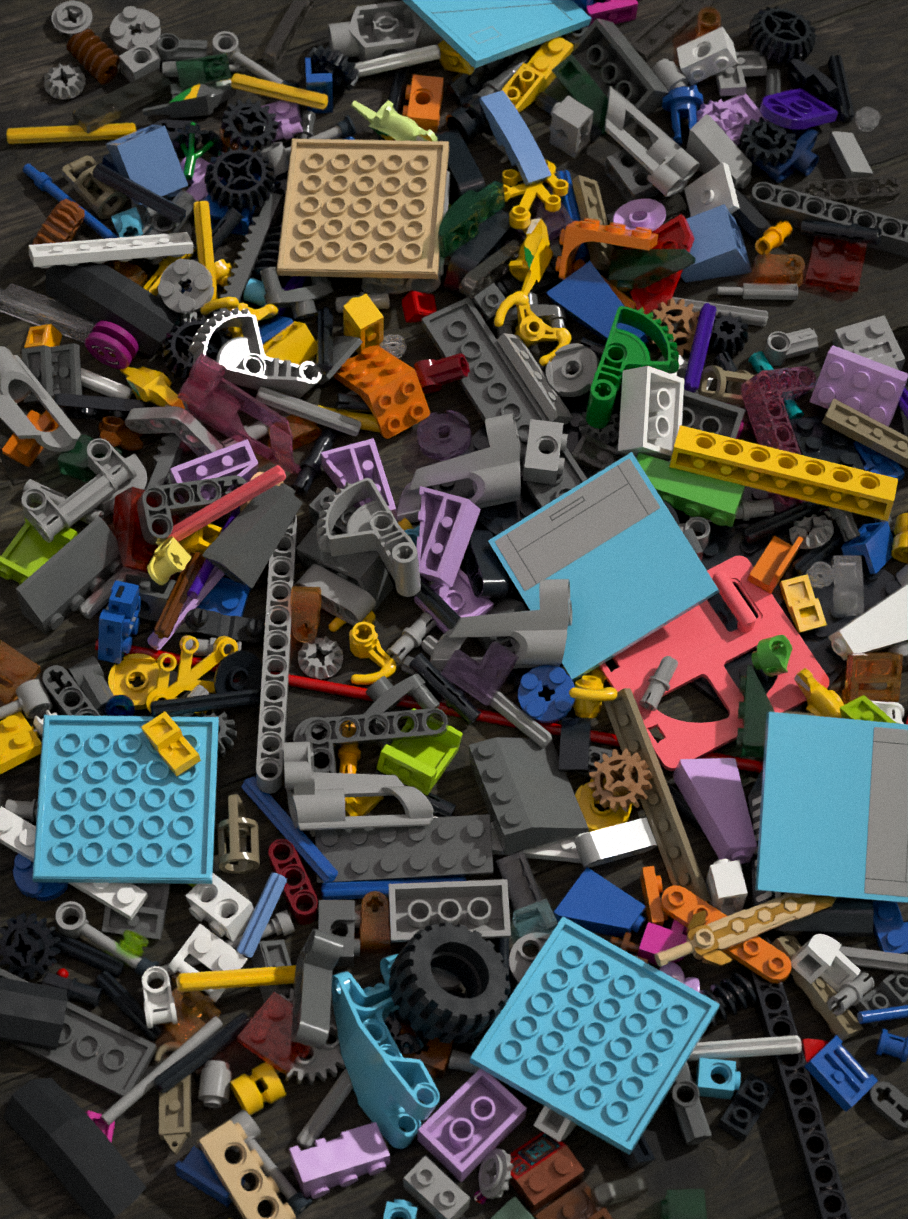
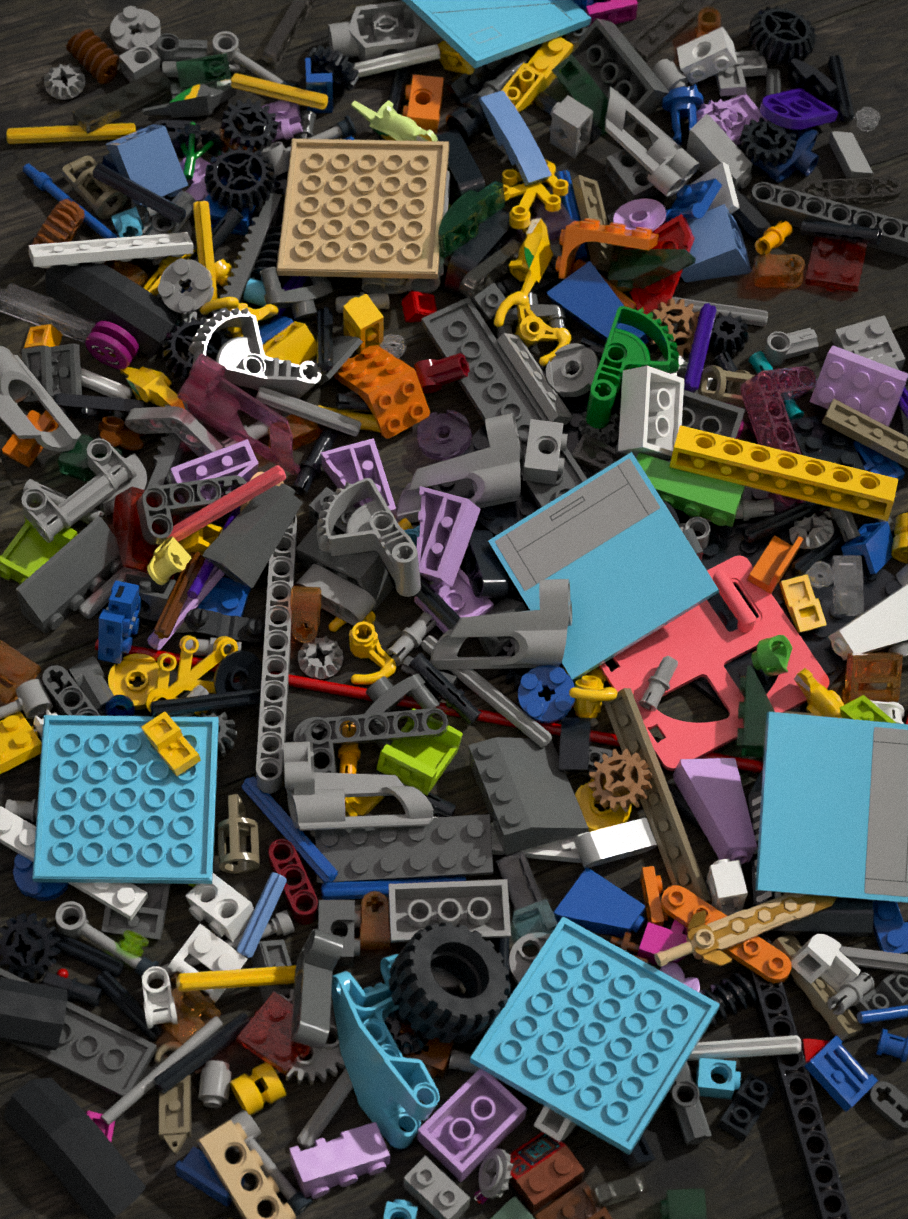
light grey gear [52,1,93,37] -> none
clear purple plate [441,642,519,706] -> none
light grey axle [716,283,798,300] -> none
none -> blue plate [663,178,722,224]

